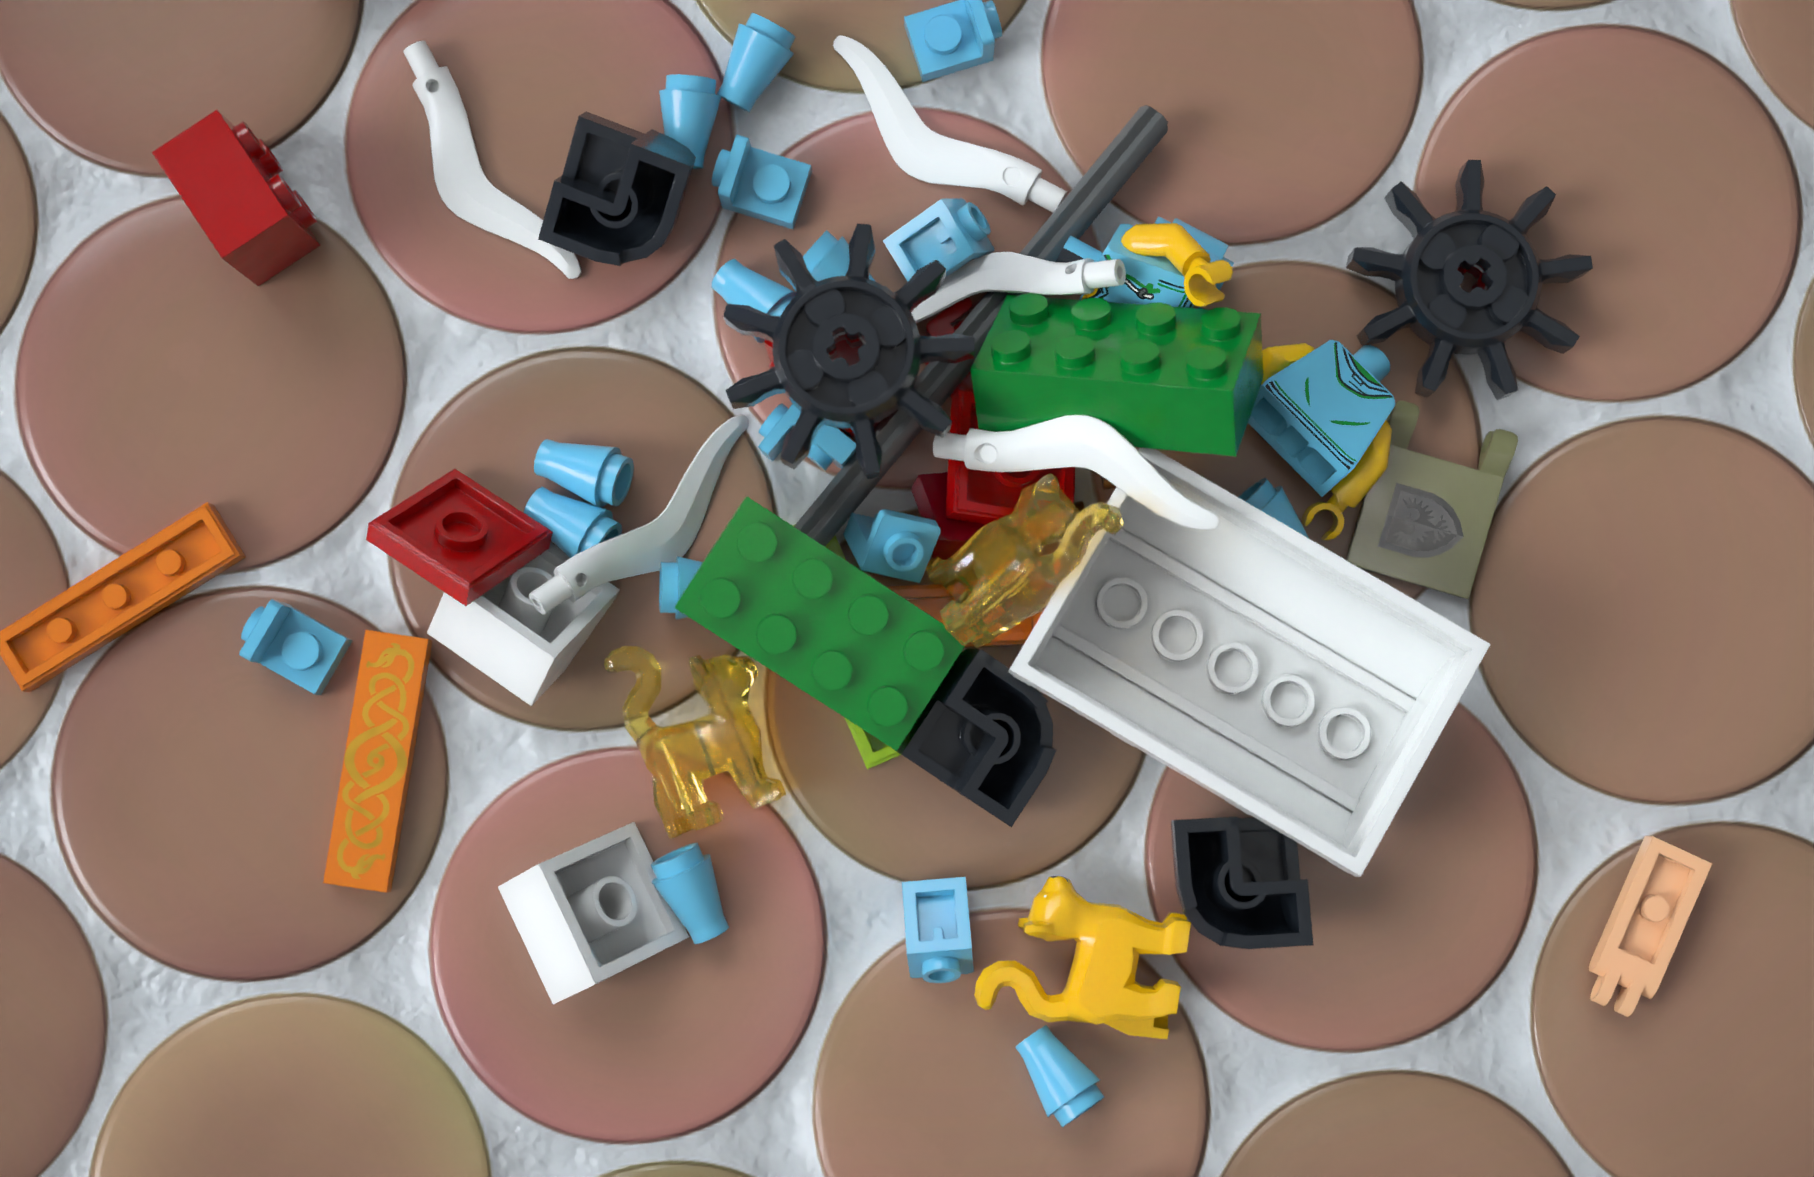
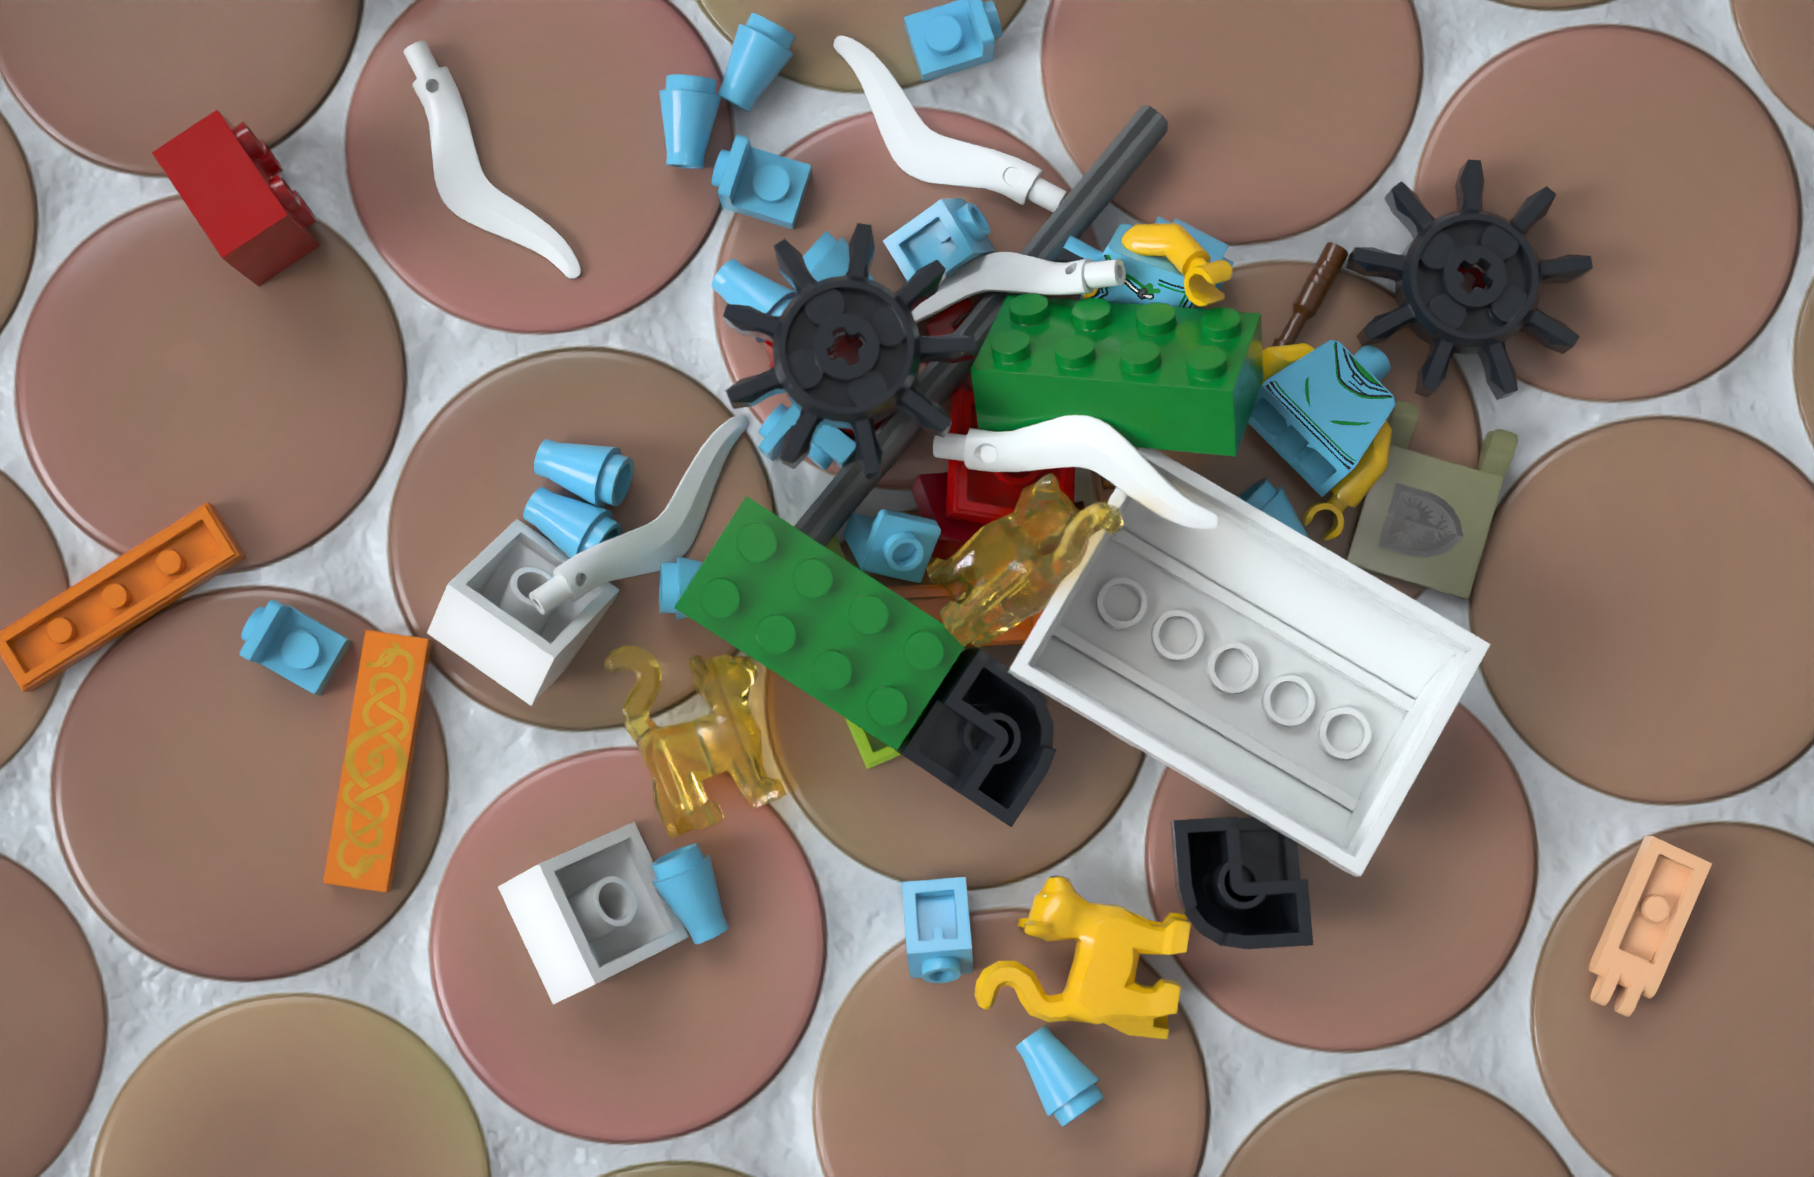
red tile [366,469,553,606] -> none
black brick [538,111,696,266] -> none
none -> reddish brown piece [1272,242,1349,347]

